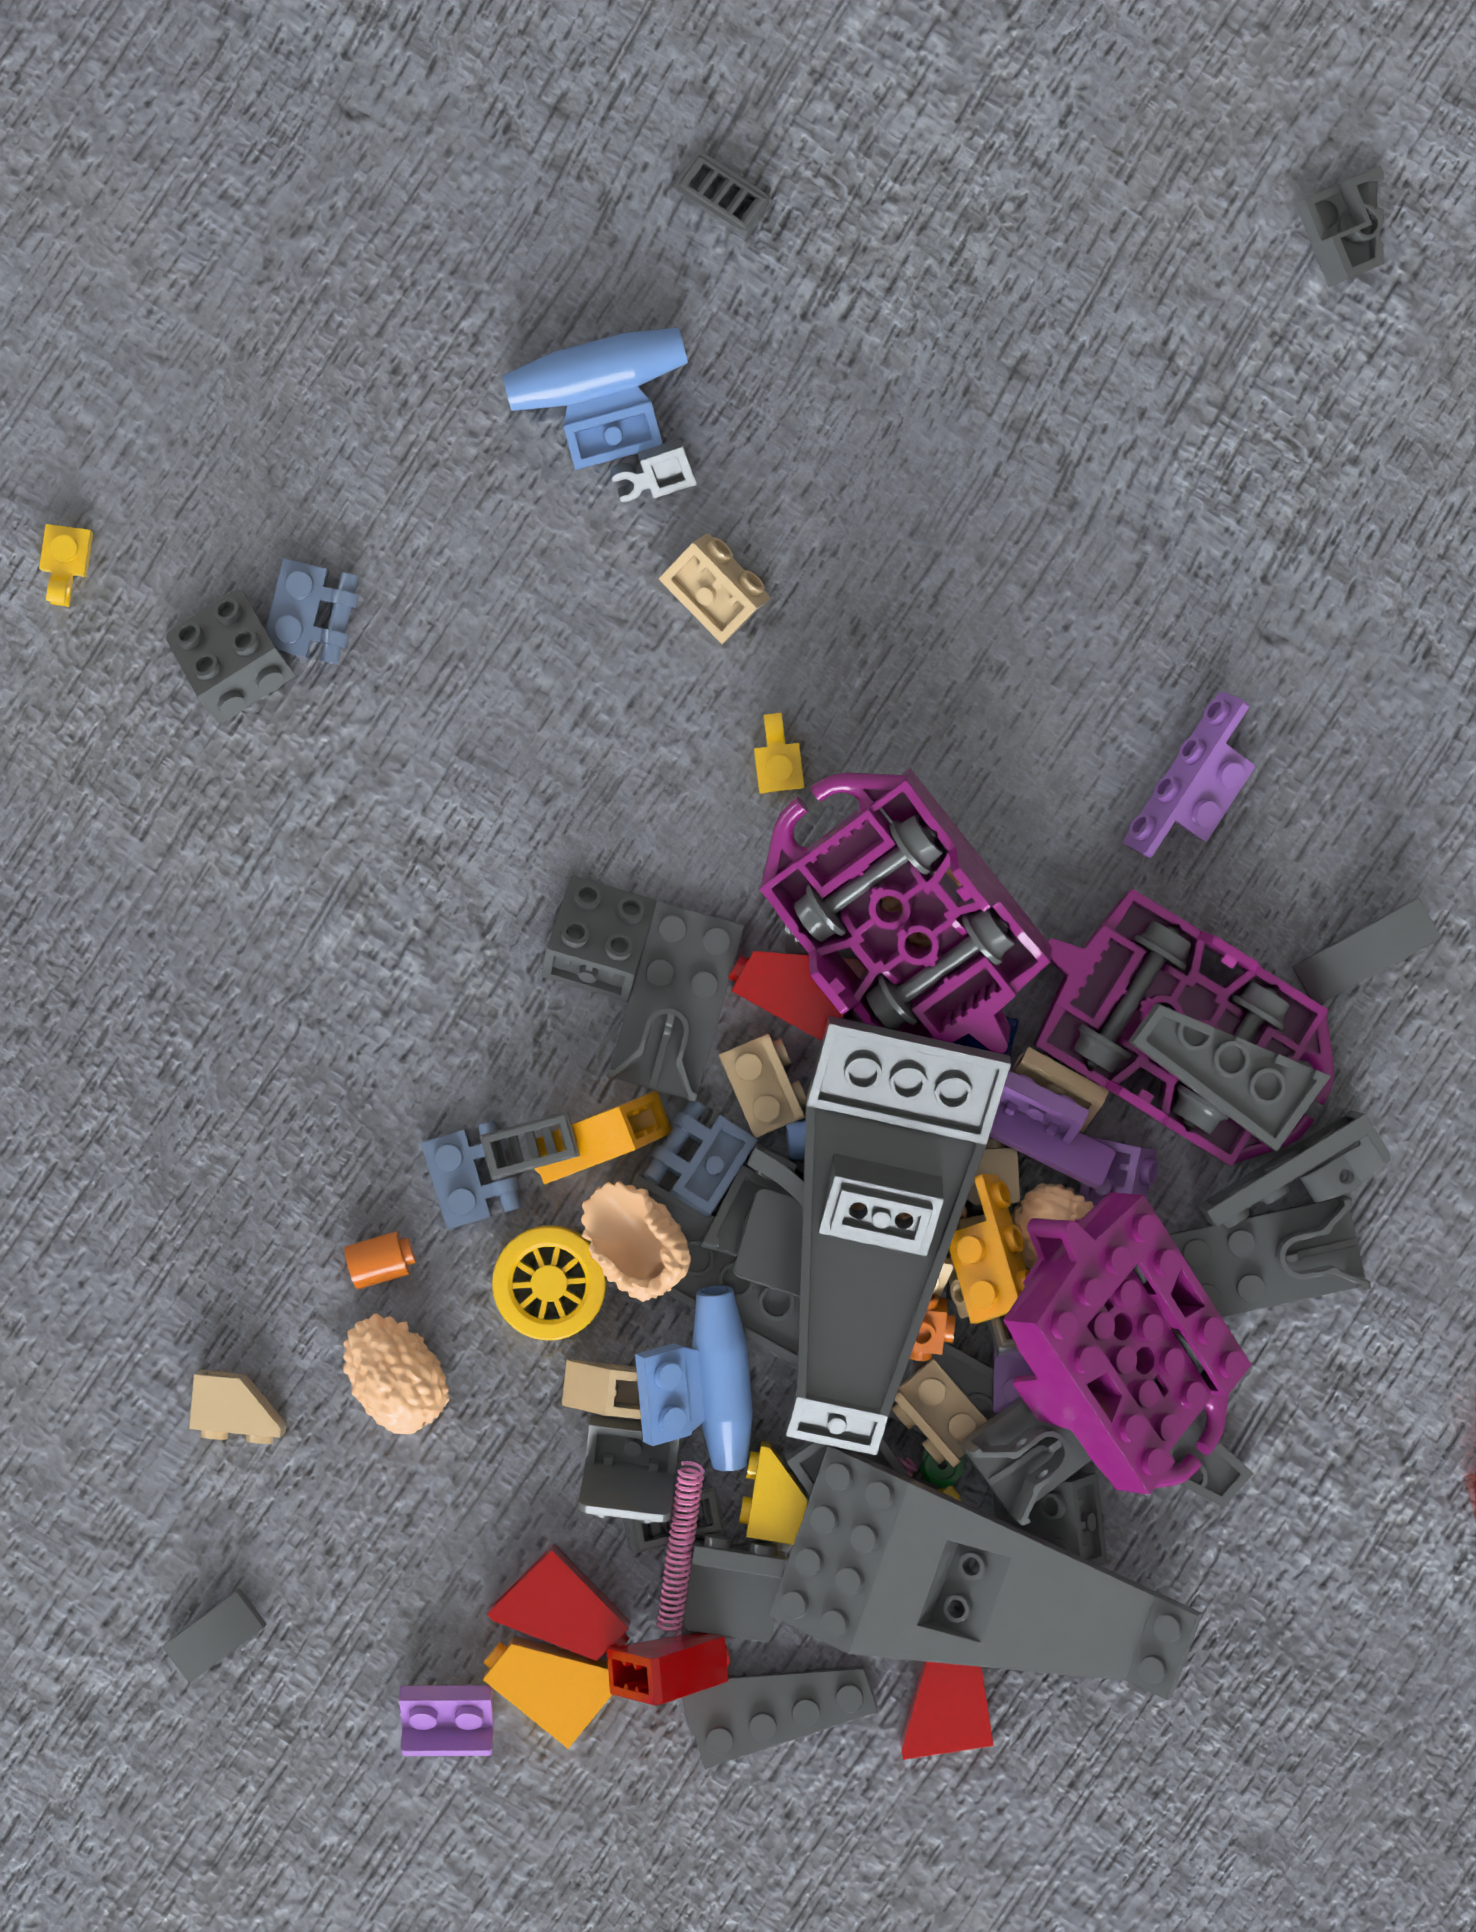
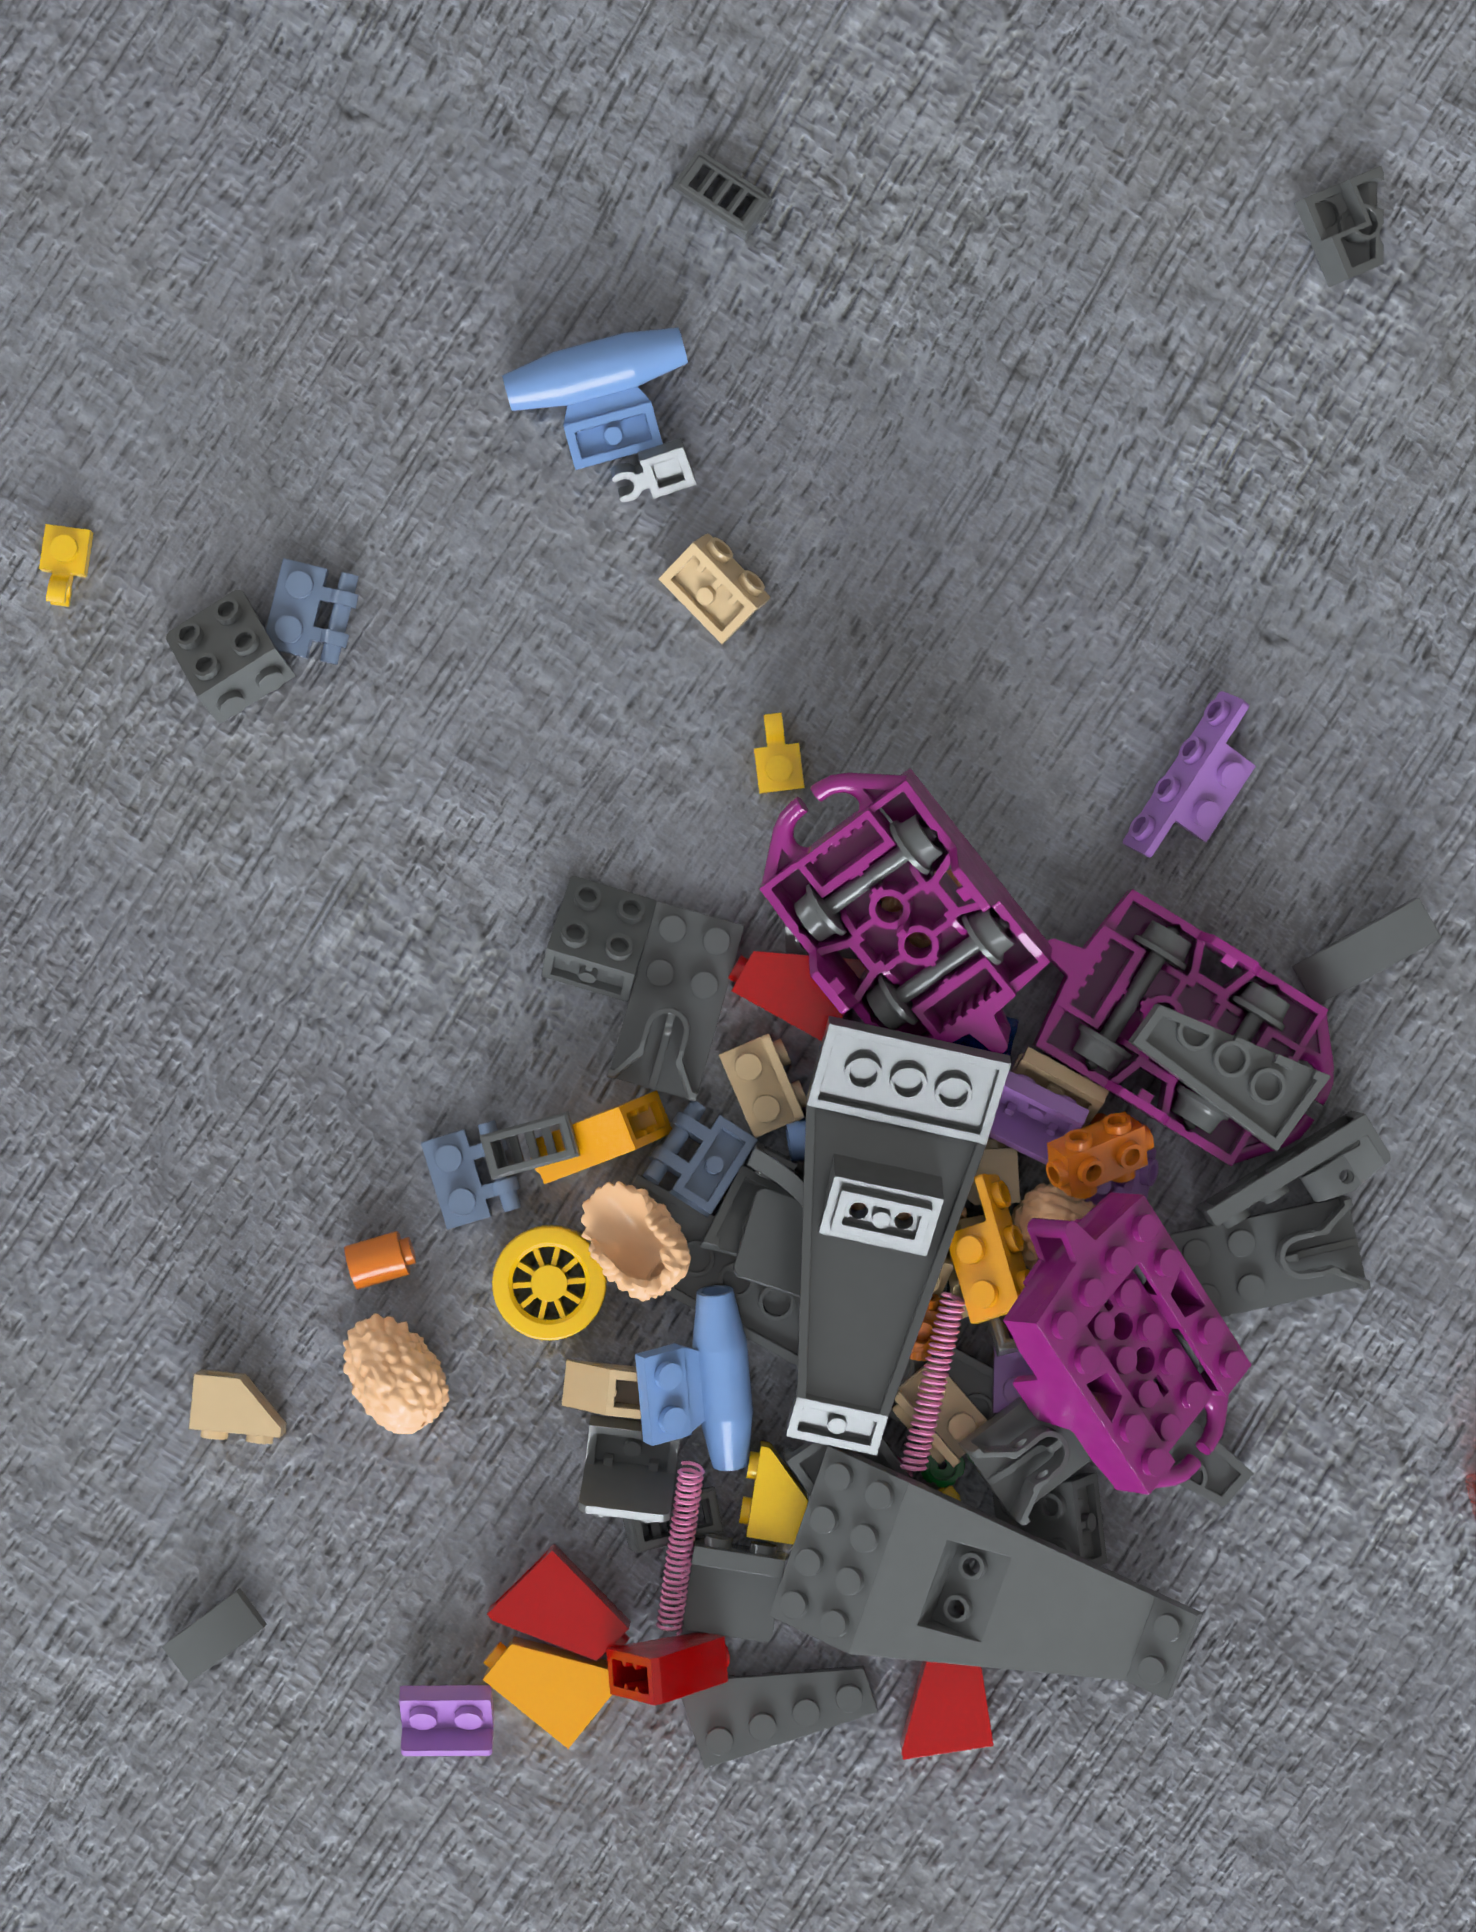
none -> bright pink piece [900,1292,965,1472]
none -> orange brick [1046,1111,1154,1199]

